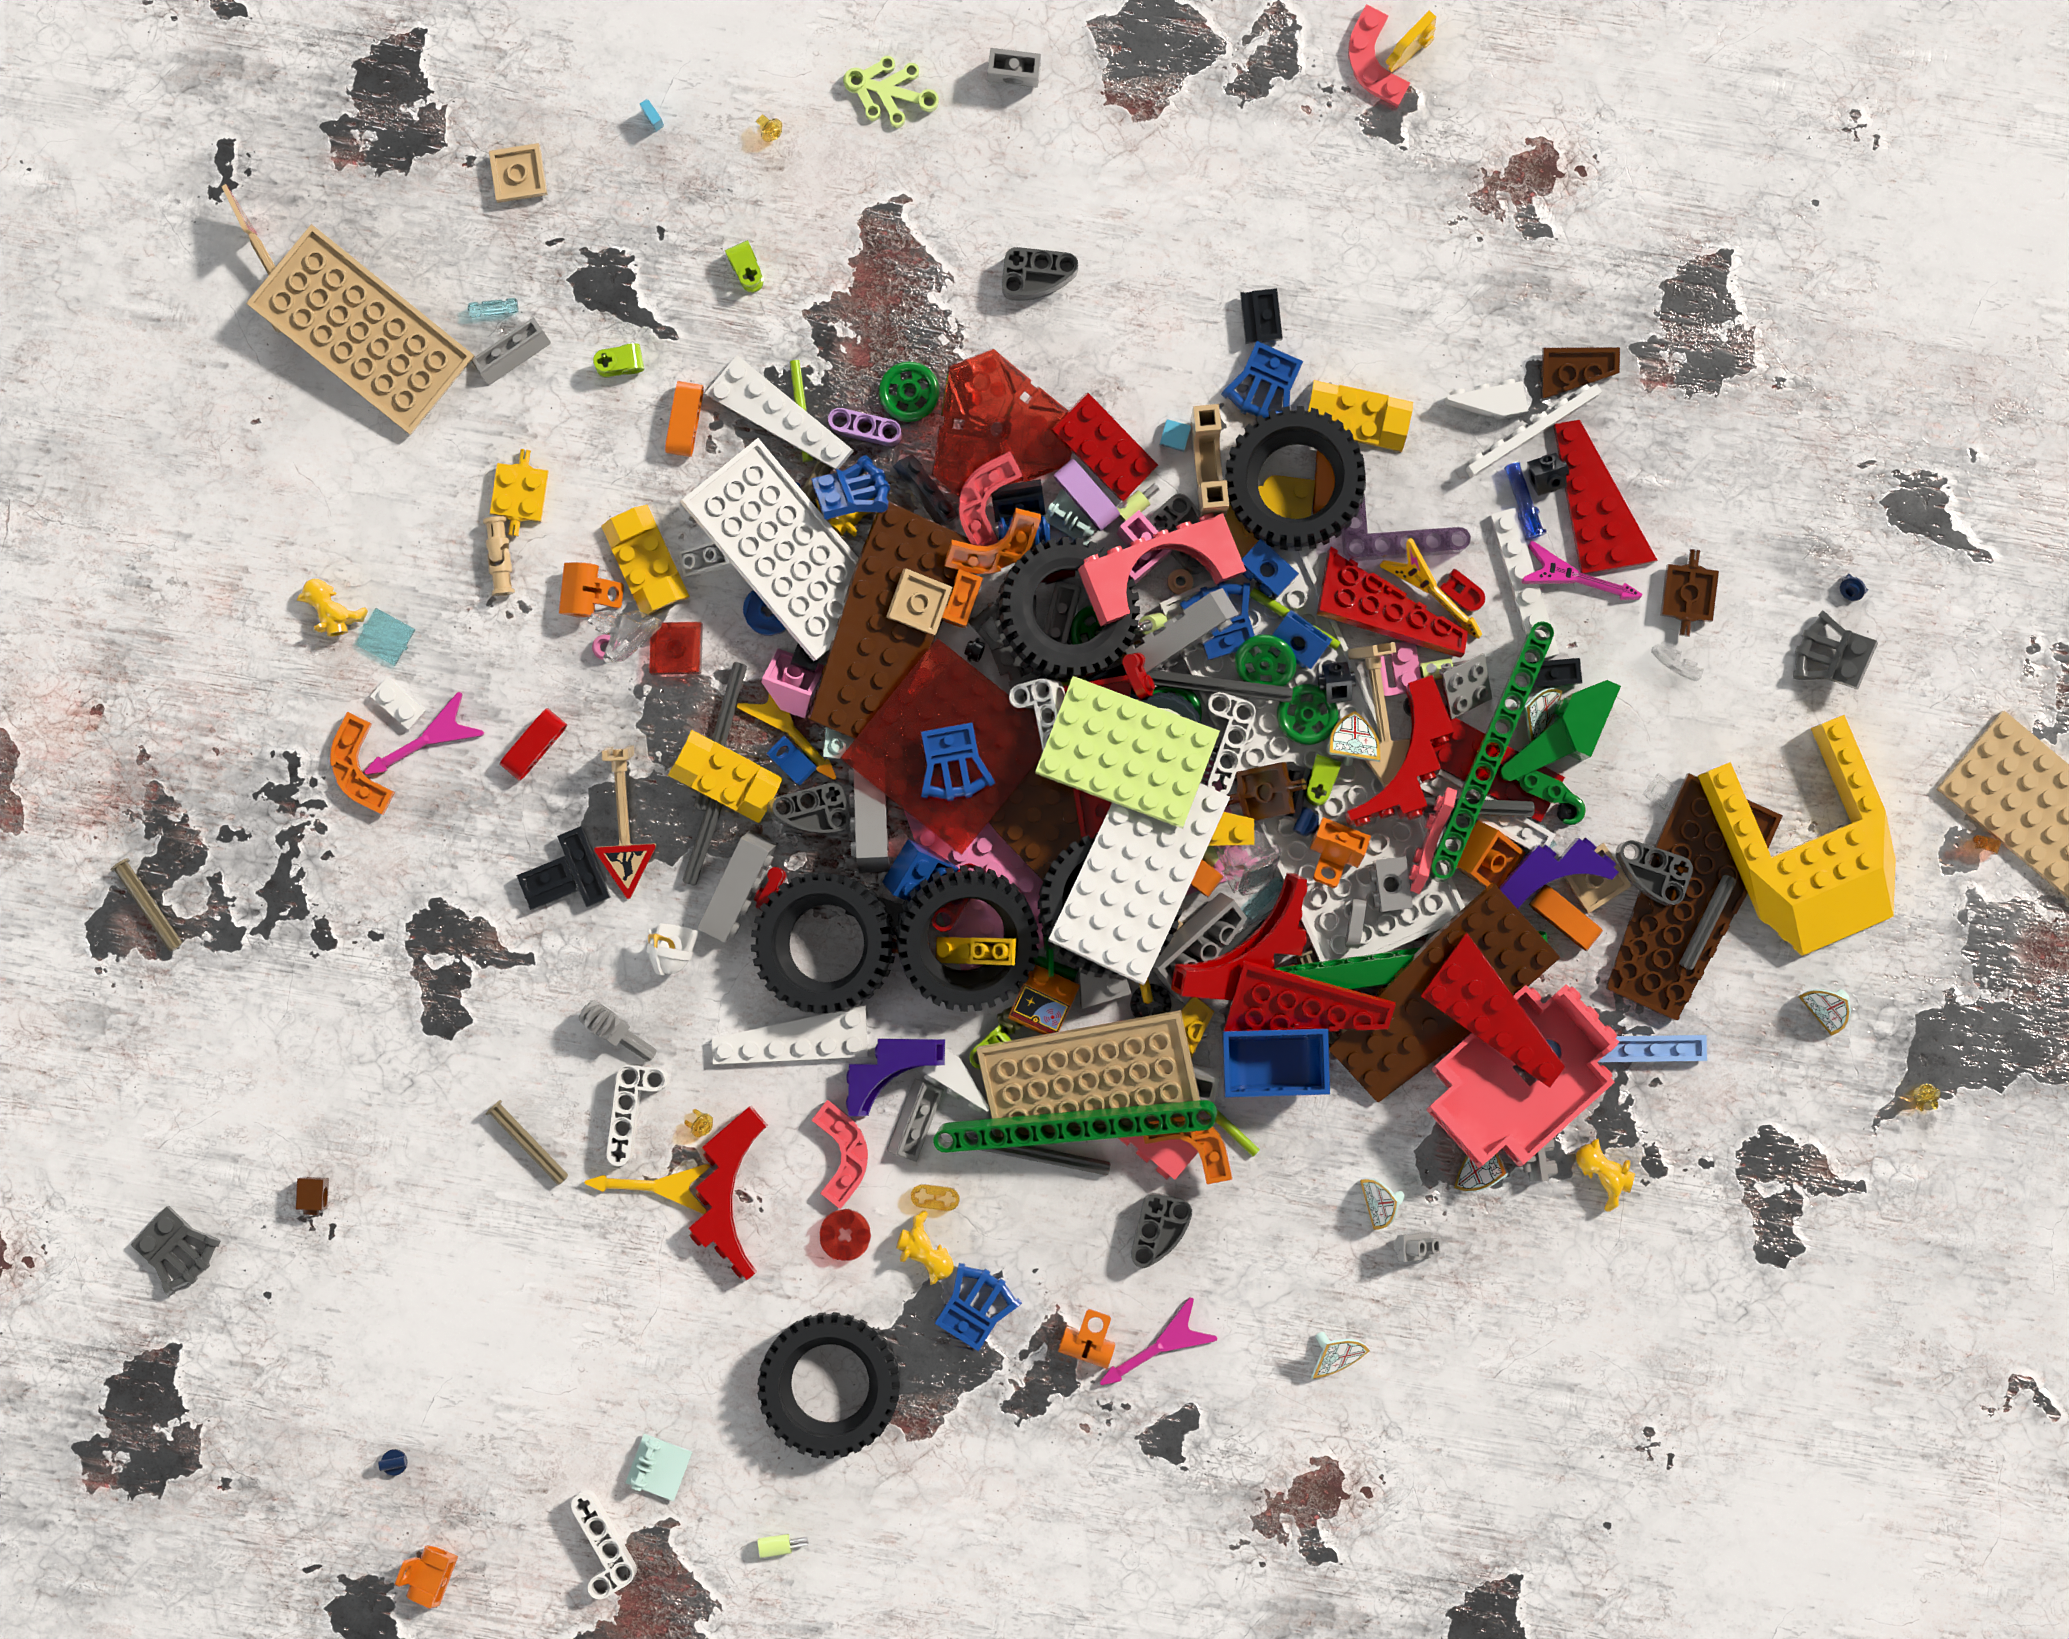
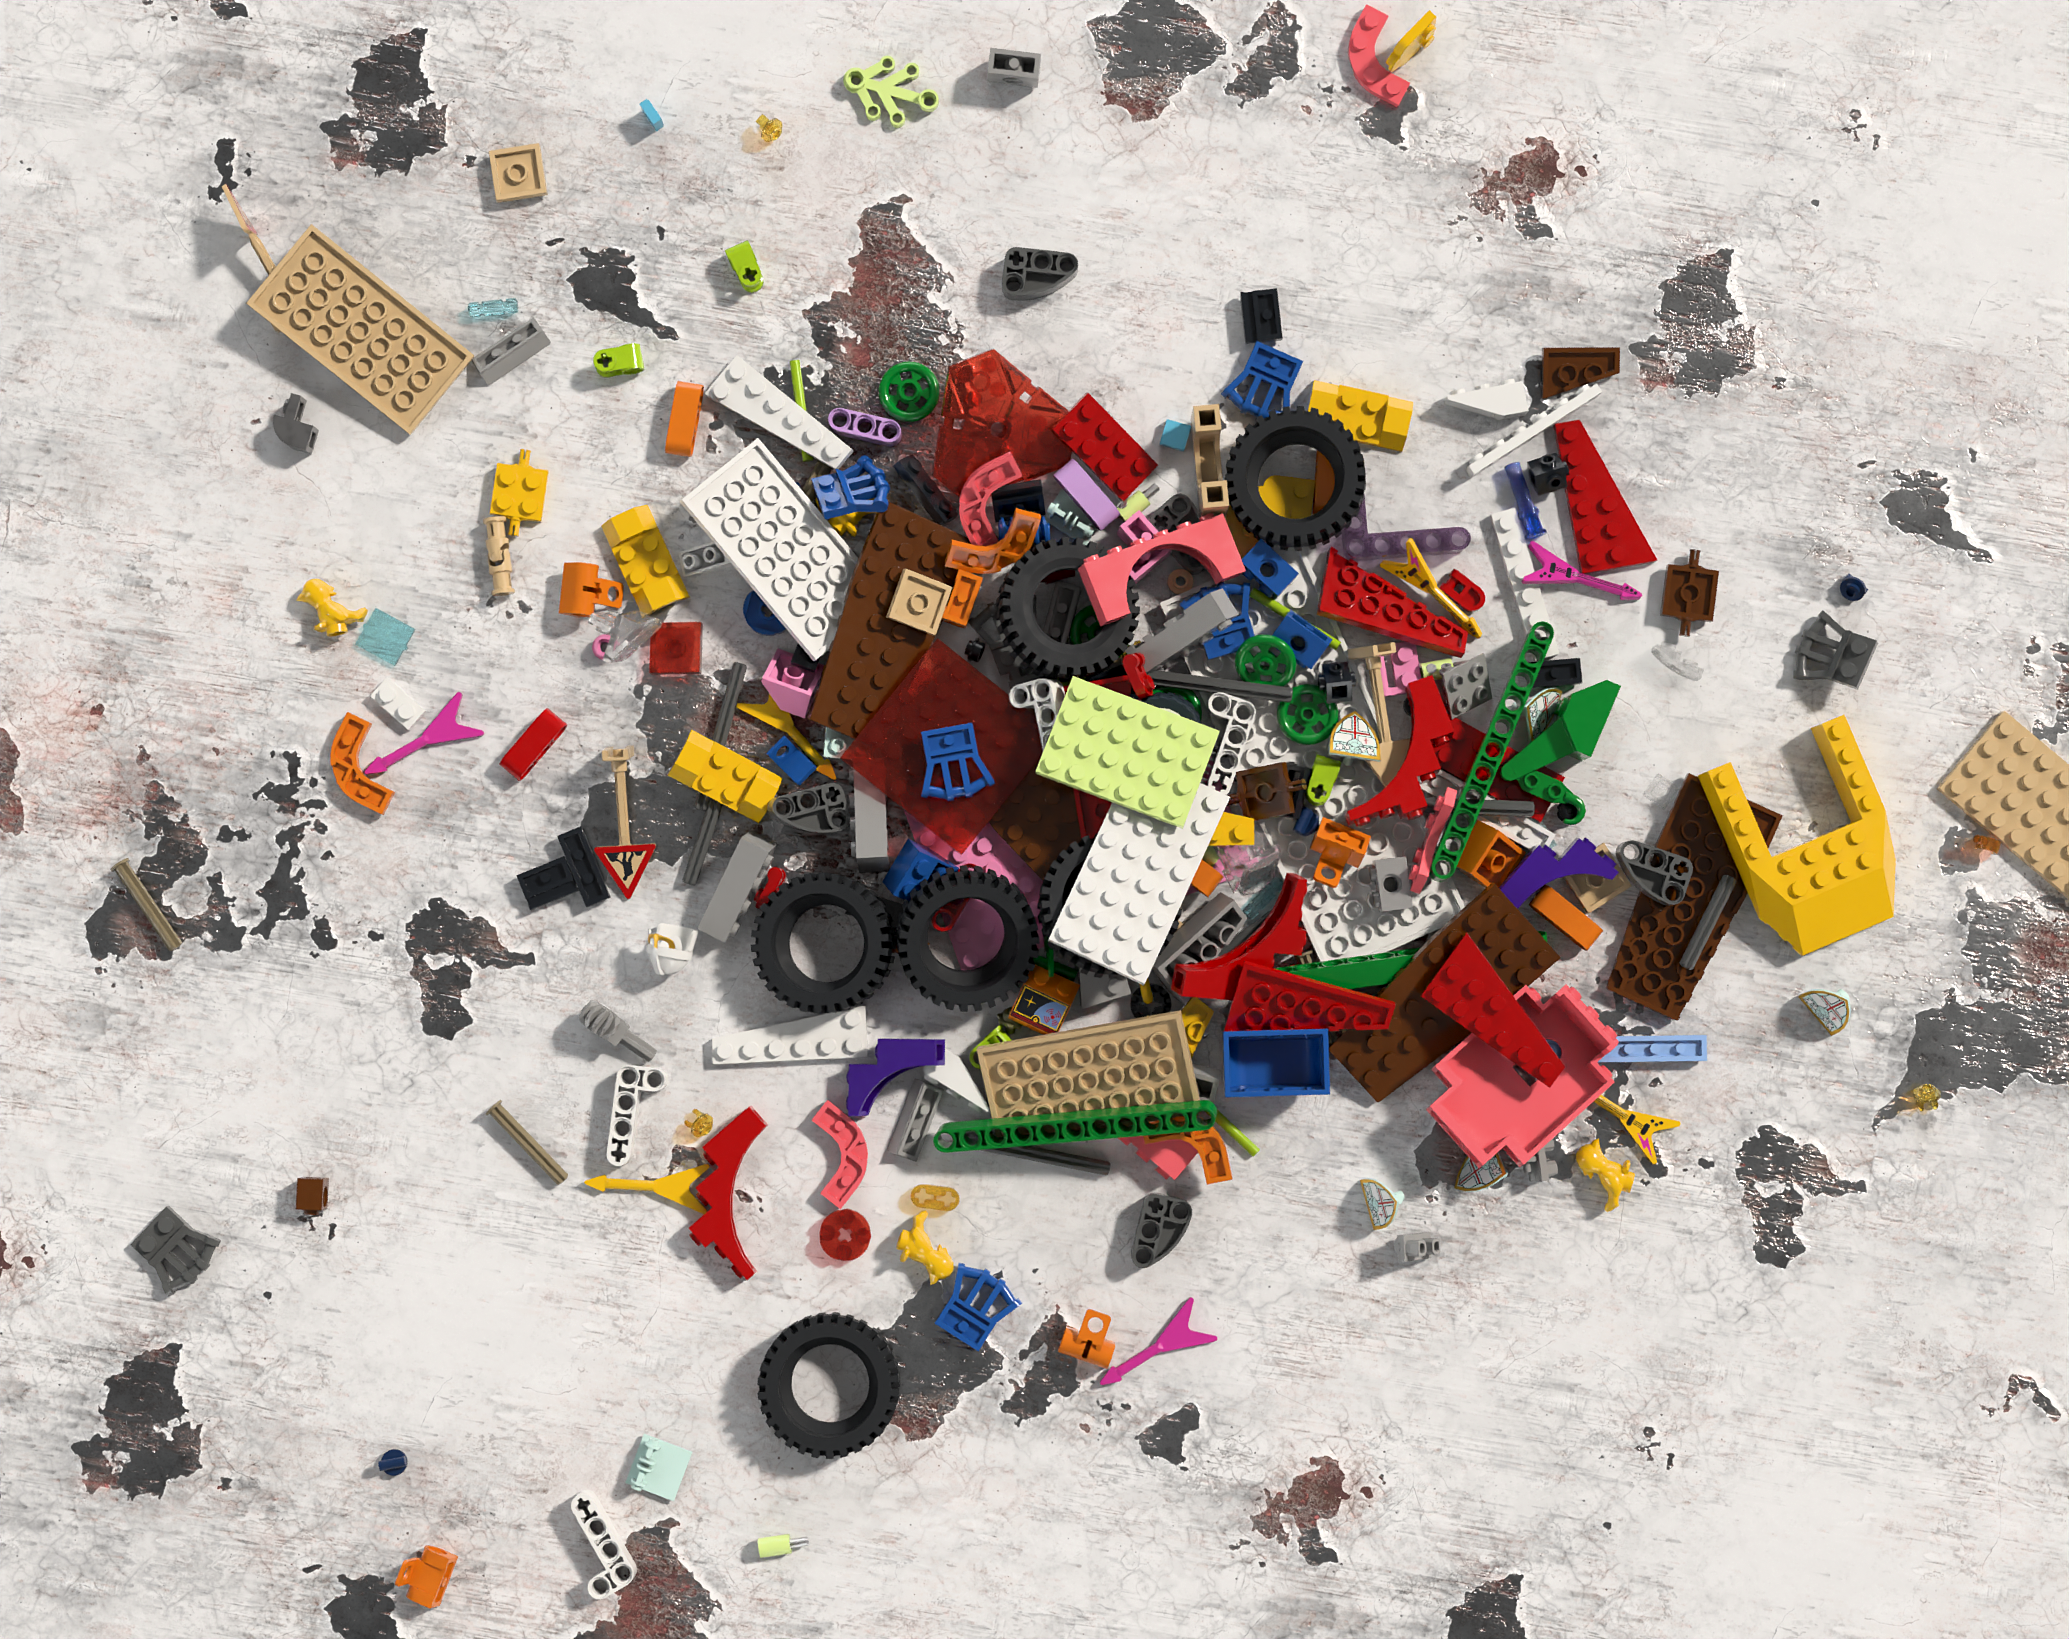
yellow slope [936,937,1016,965] -> none
yellowish green piece [1137,613,1167,635] -> none
shield [1311,1332,1370,1379] -> none
light grey beam [1345,898,1366,949] -> none
none -> flat silver brick [273,393,319,455]
none -> yellow piece [1594,1095,1681,1164]

